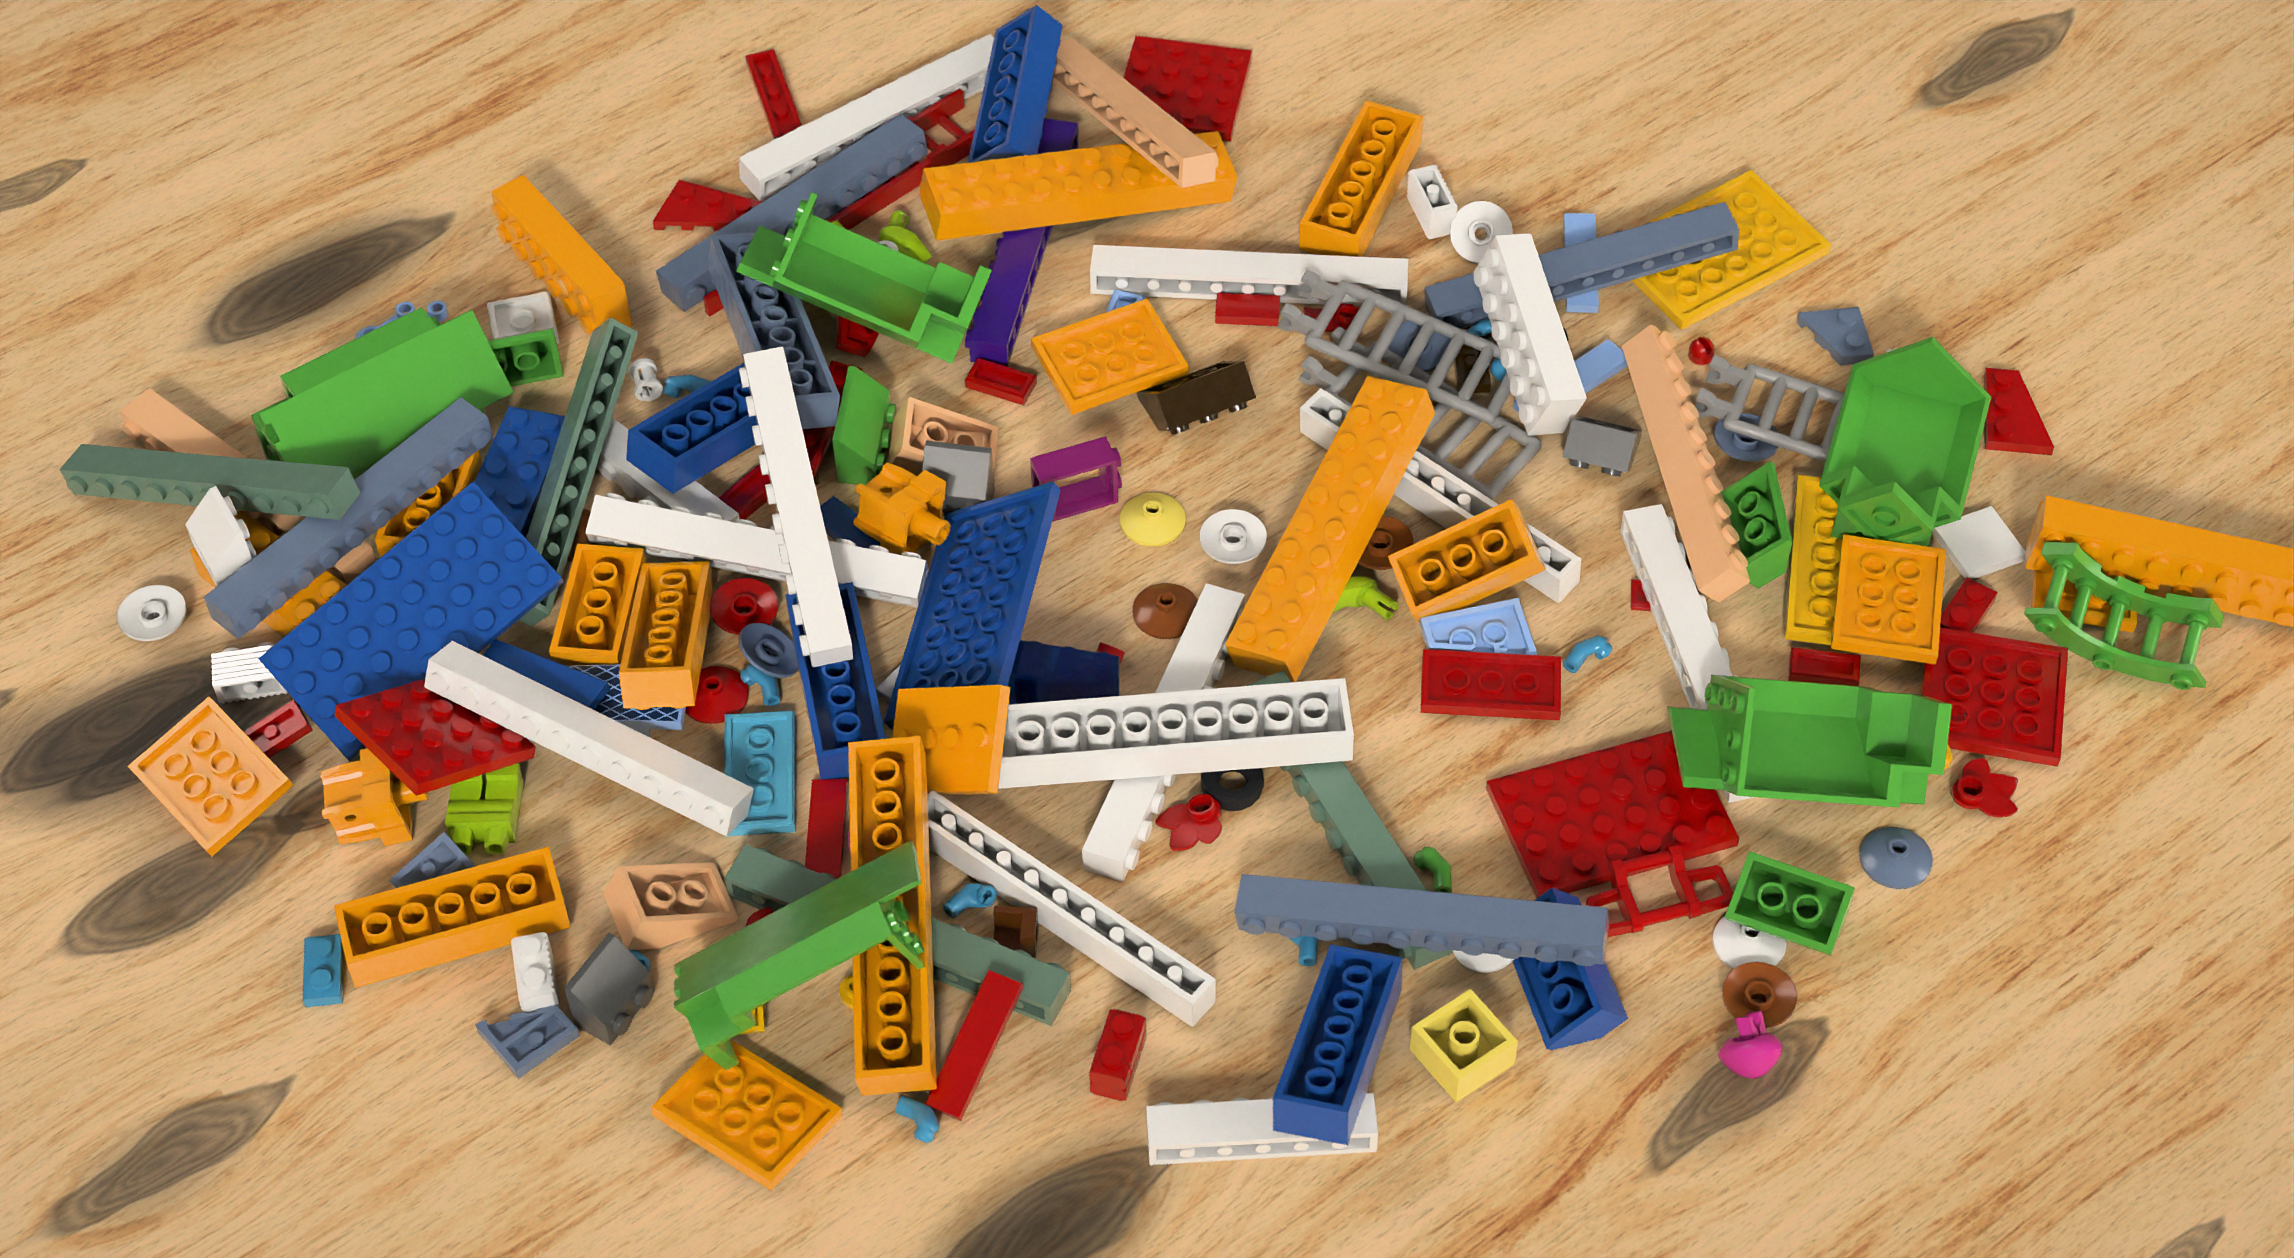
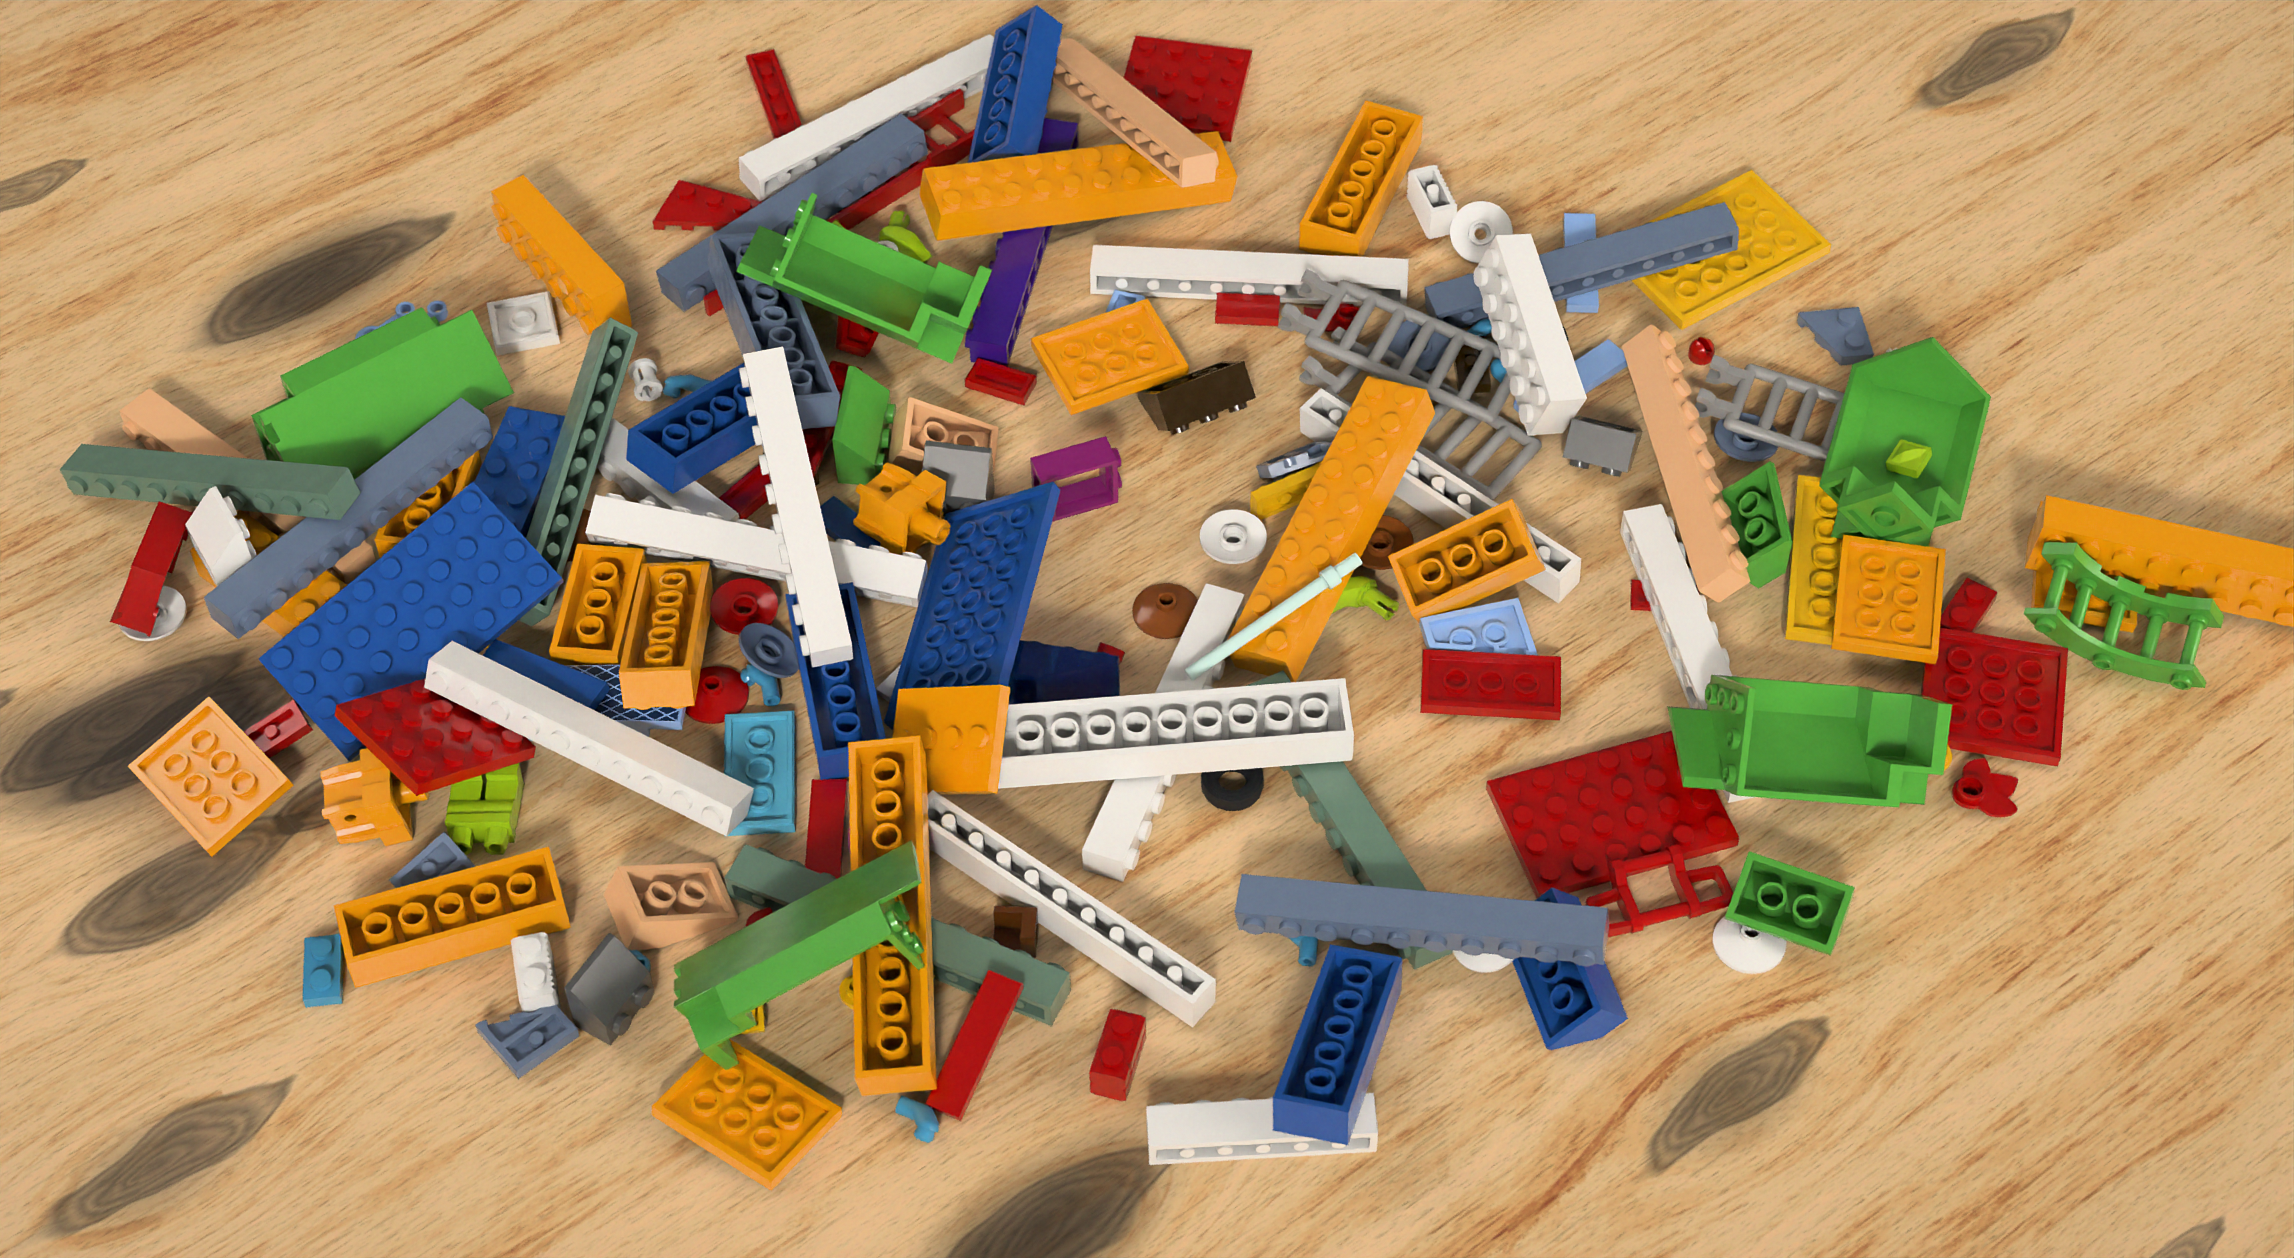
white brick [211,642,288,704] -> none
bright green slope [488,328,564,387] -> none
dark azure arm [942,883,997,919] -> none
light yellow dish [1120,493,1186,547] -> none
red plate [1155,794,1222,851] -> none
light yellow brick [1409,989,1518,1102] -> none
bright green arm [1413,847,1452,893] -> none
dark azure arm [1563,635,1612,673] -> none
dark pink piece [1718,1011,1783,1079] -> none
dark orange dish [1722,962,1797,1028] -> none
red tile [1788,647,1861,686] -> none
sand blue dish [1860,827,1933,889] -> none
white tile [1932,506,2026,580] -> none
red wing [1984,368,2054,455] -> none
none -> red piece [110,501,194,637]
none -> light aqua bar [1184,552,1363,681]
none -> yellow plate [1250,461,1322,520]
none -> sand blue wing [1256,442,1332,482]
none -> lime tile [1886,439,1932,479]

